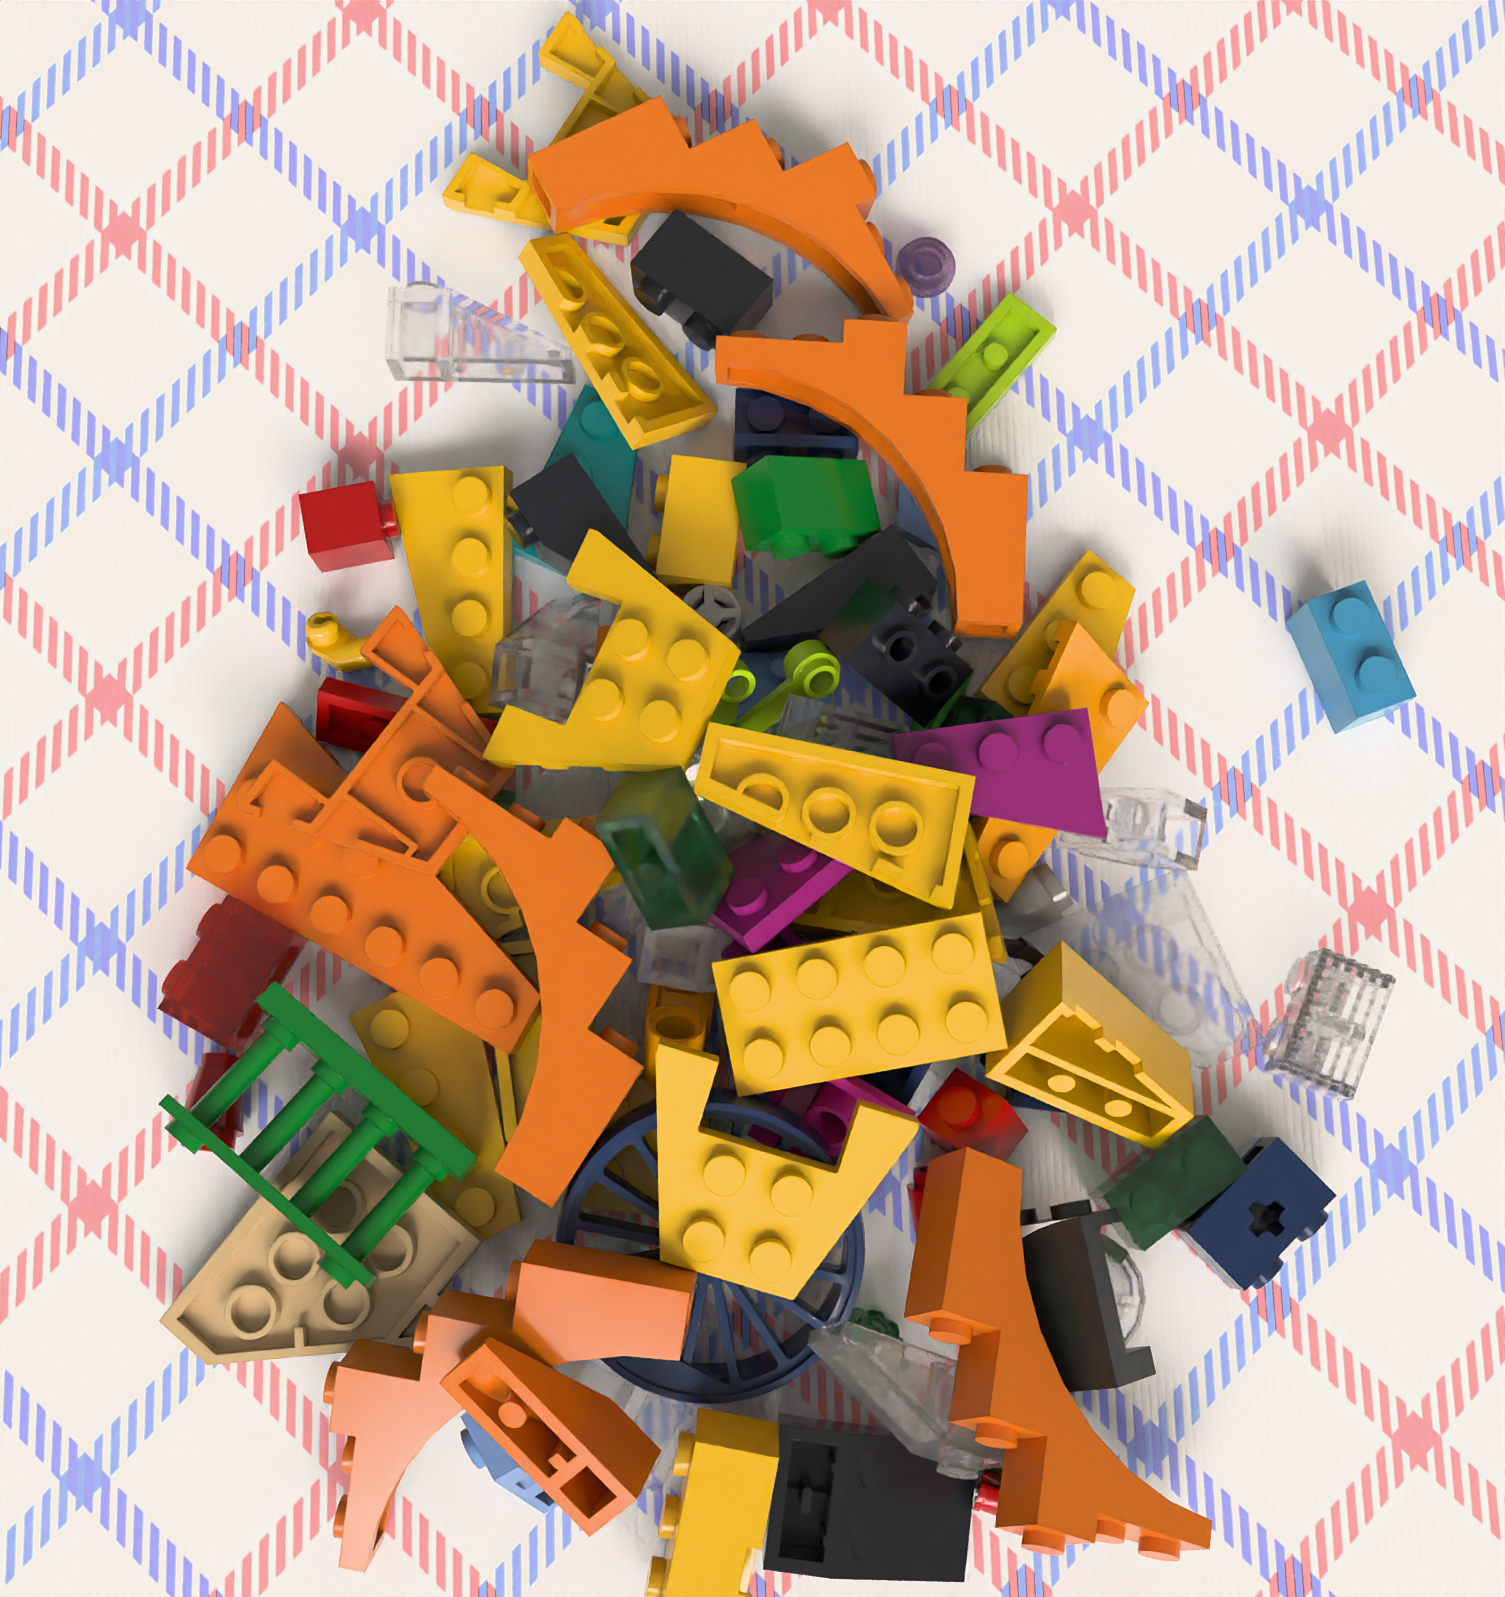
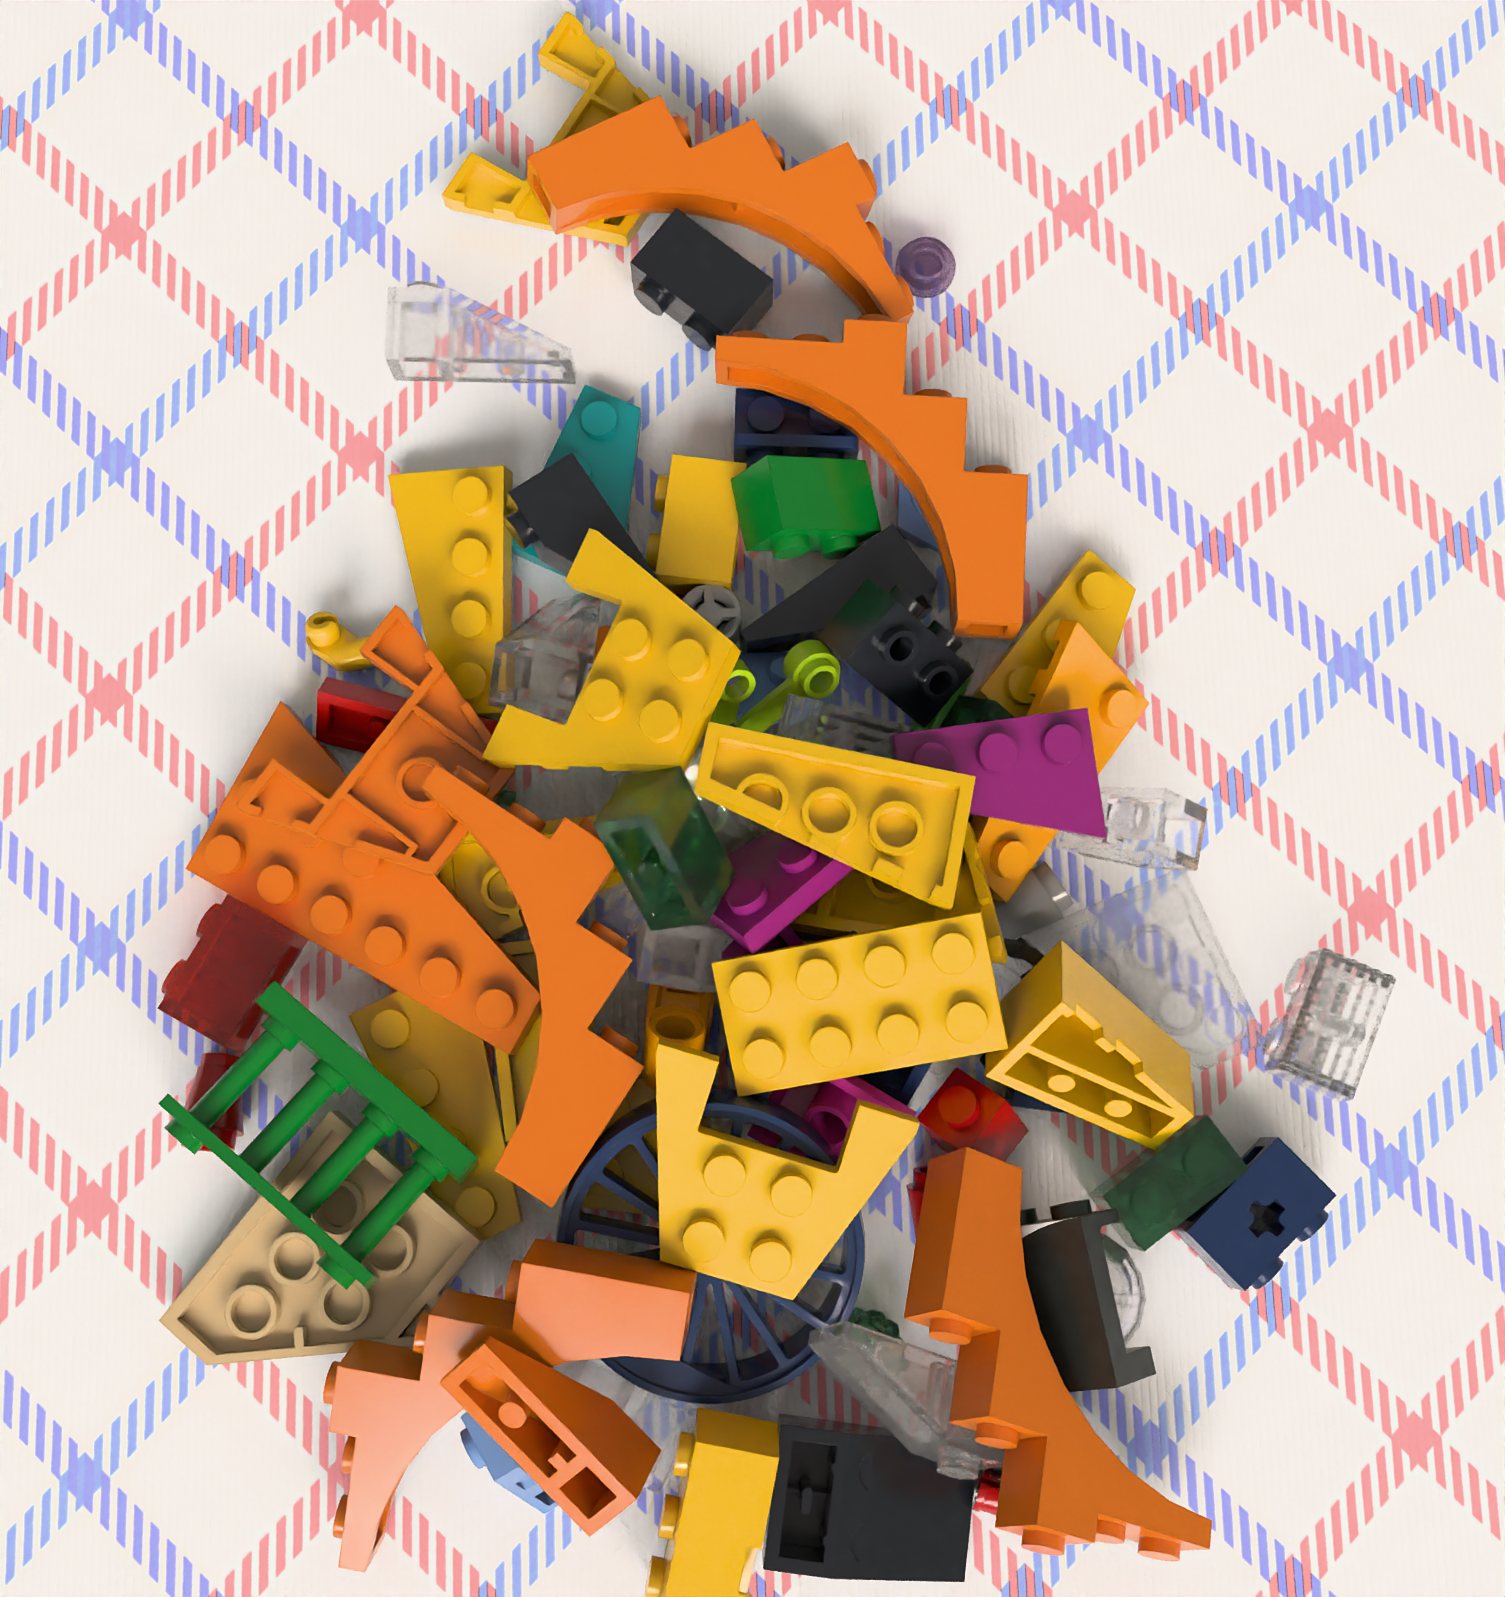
red brick [298,480,401,573] -> none
yellow wing [518,233,719,450] -> none
lime plate [926,292,1058,441] -> none
dark azure brick [1286,580,1417,734] -> none

